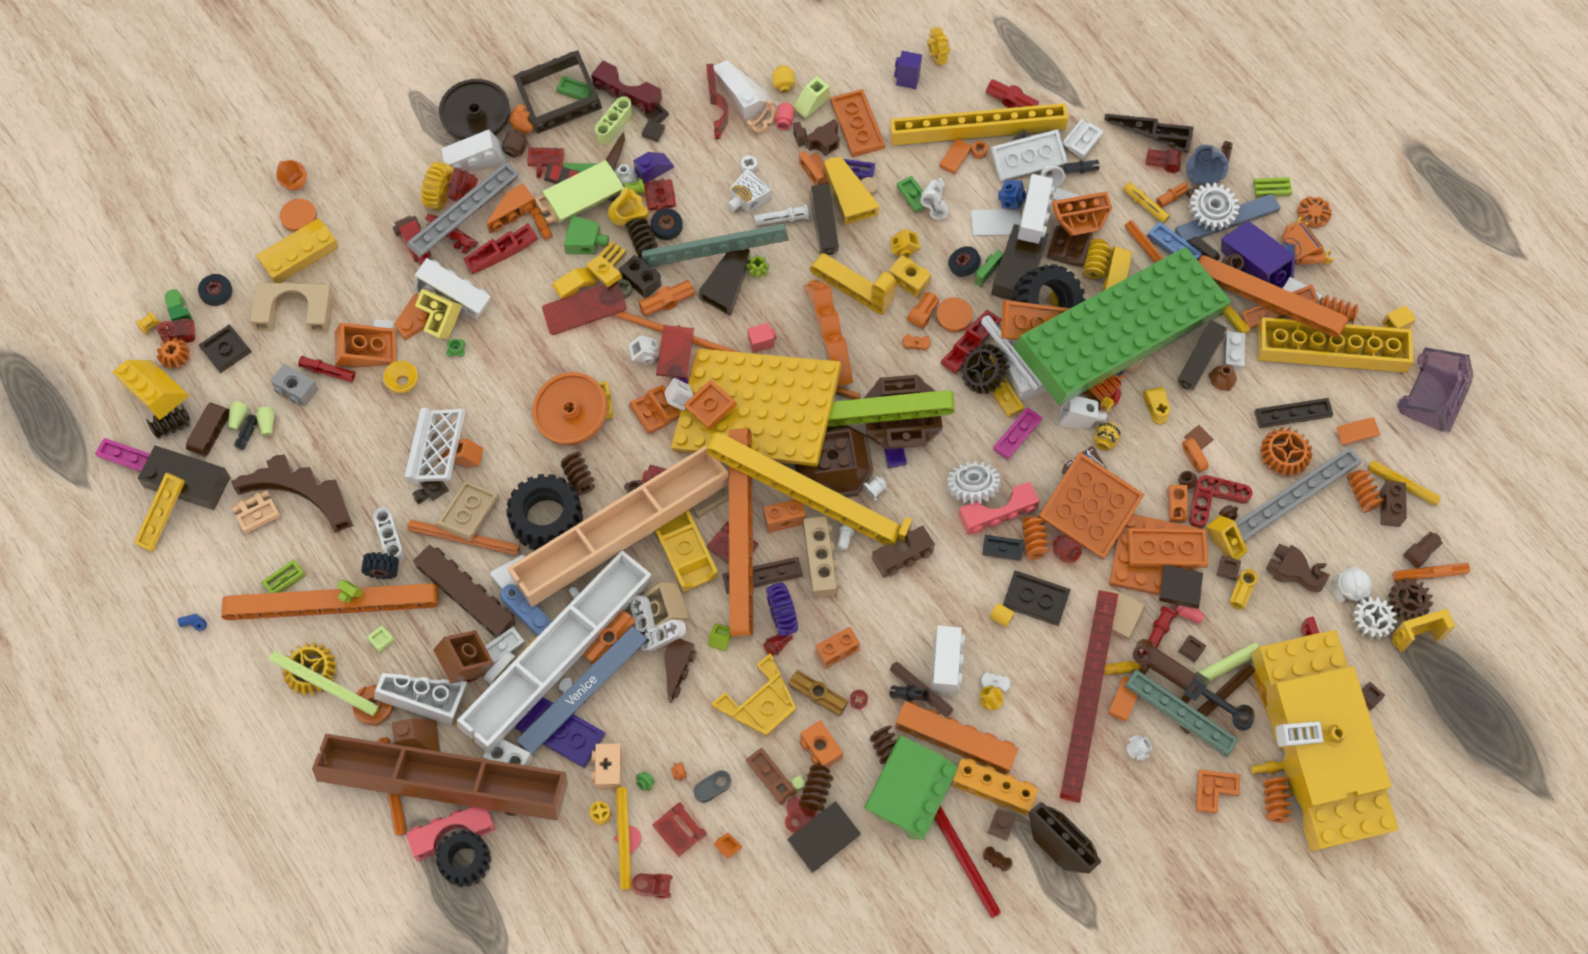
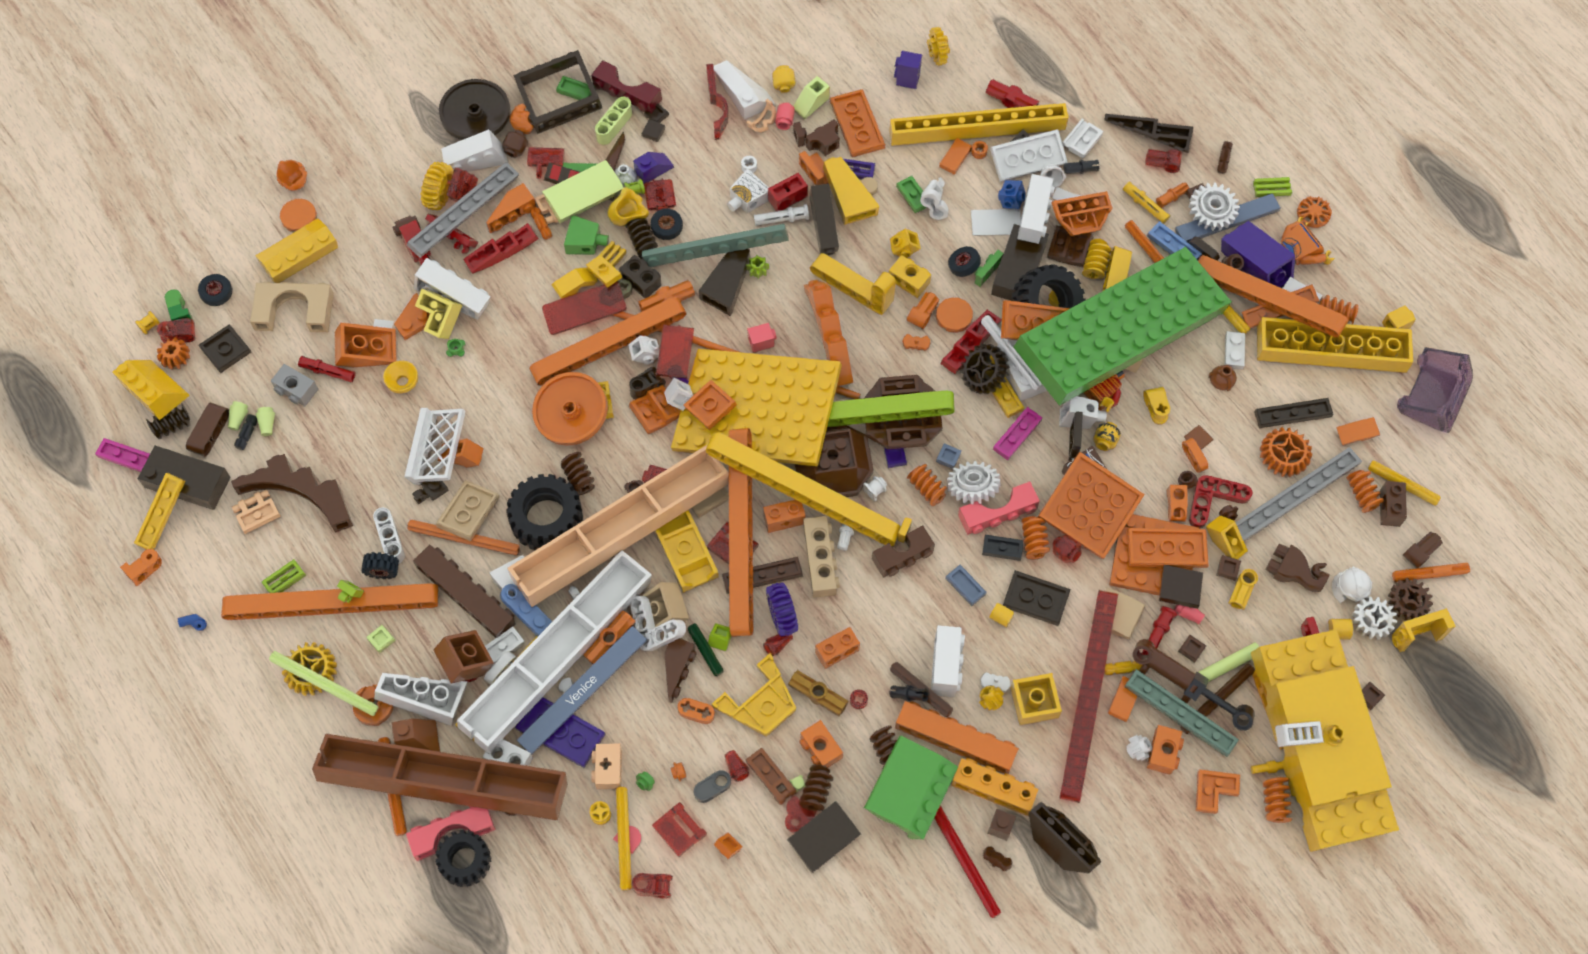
dark brown slope [1177,320,1227,390] -> none
sand blue hair [1186,144,1229,186] -> none
none -> orange leg [120,549,162,586]
none -> orange beam [529,297,687,385]
none -> dark brown piece [629,366,666,400]
none -> orange beam [677,698,715,724]
none -> dark green axle [688,623,724,677]
none -> clear red cone [724,750,750,782]
none -> red brick [768,172,808,211]
none -> orange piece [907,464,947,506]
none -> sand blue plate [936,443,962,469]
none -> sand blue tile [945,565,987,606]
none -> yellow brick [1010,673,1062,725]
none -> dark brown tile [1068,411,1083,461]
none -> orange brick [1147,725,1184,775]
none -> yellow brick [1328,619,1353,640]

